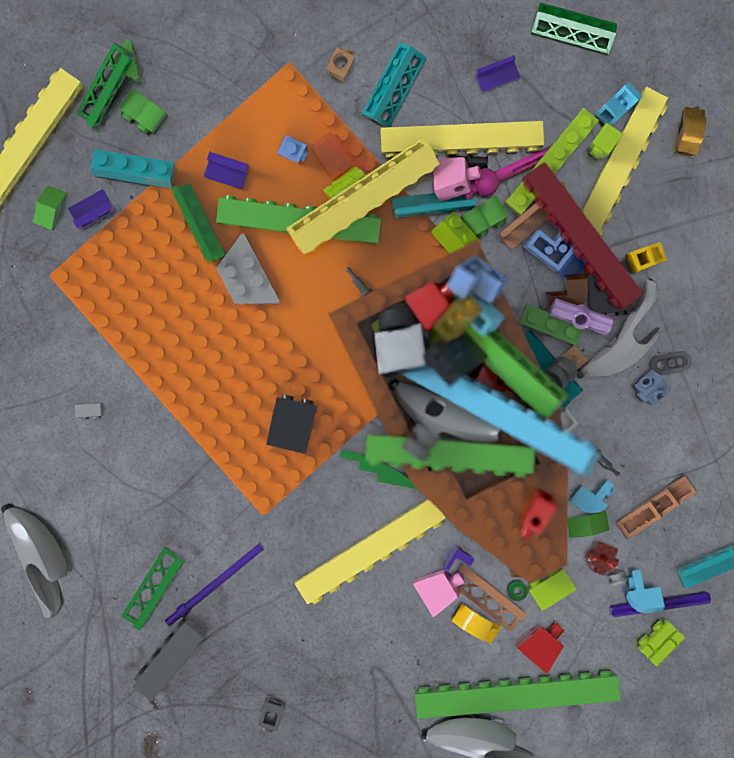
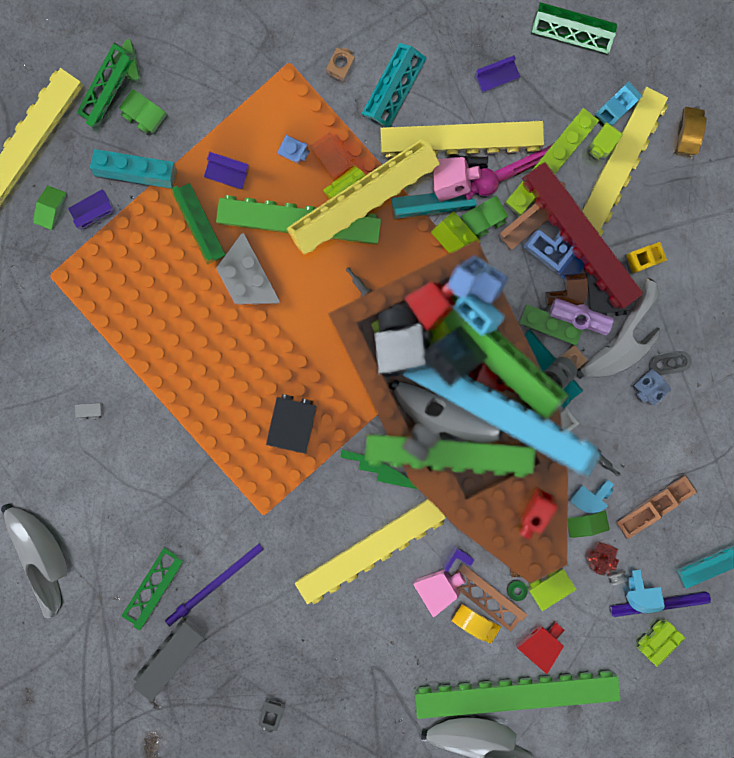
clear yellow brick [435,295,483,342] -> none

